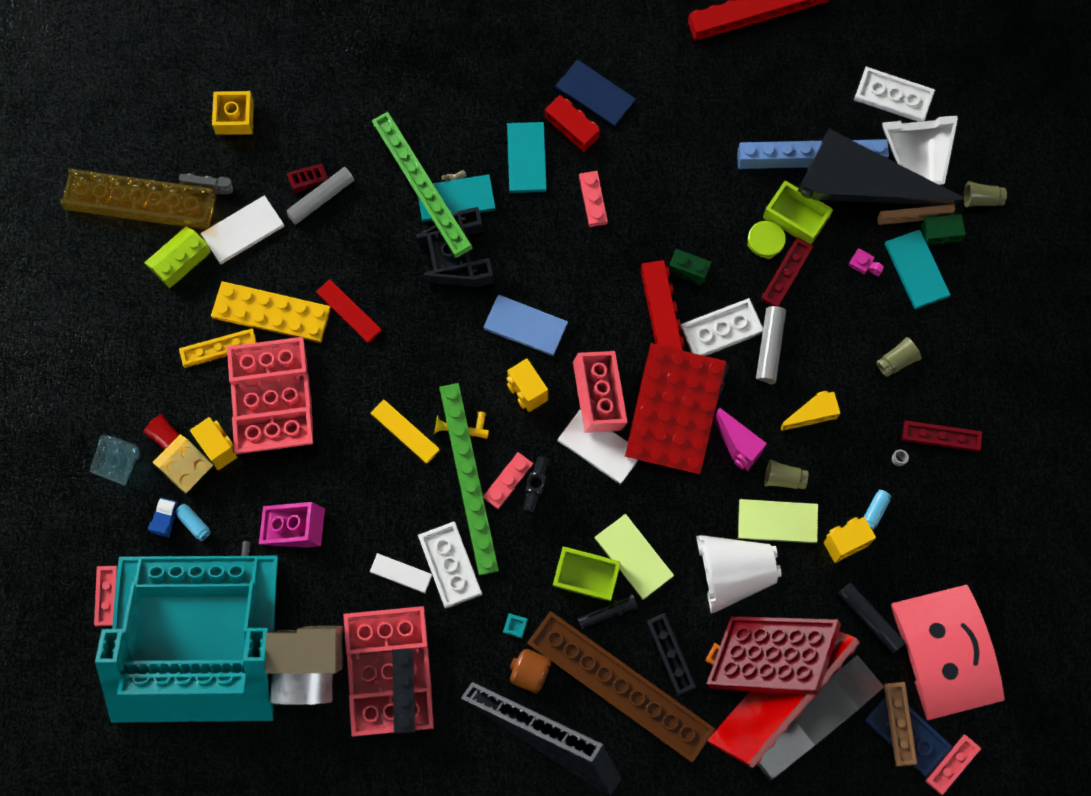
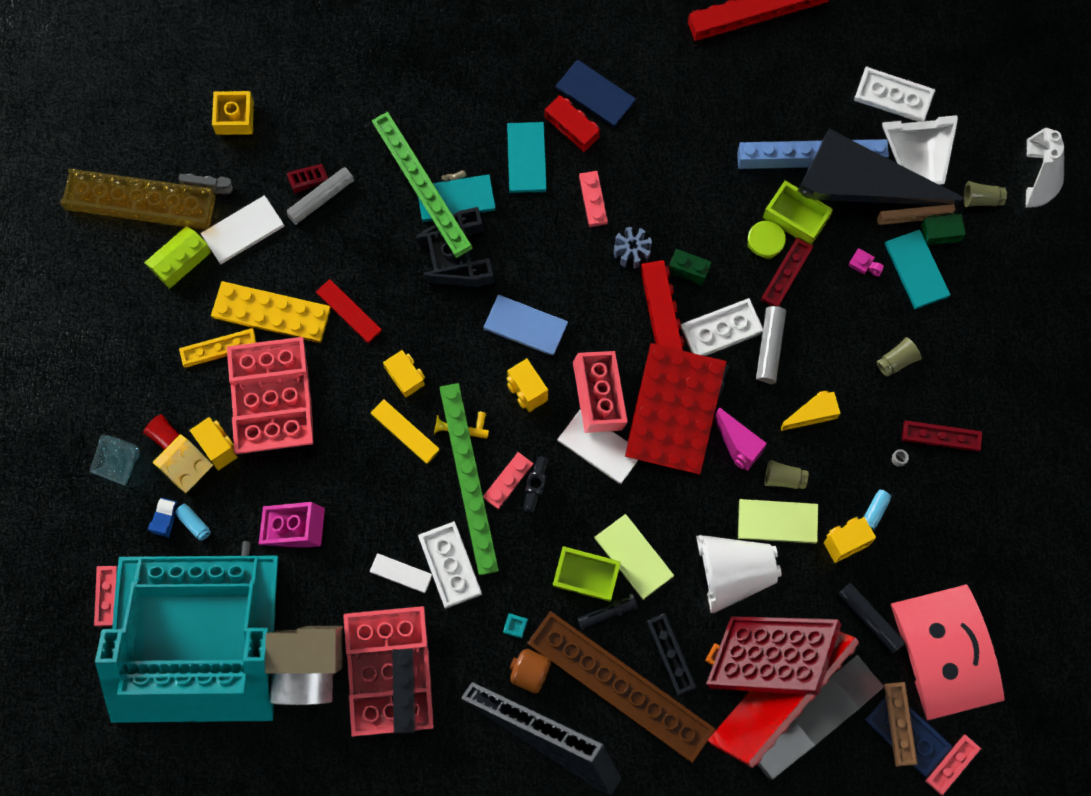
none -> yellow brick [383,350,425,398]
none -> sand blue gear [614,227,652,269]
none -> white cone [1026,128,1064,207]

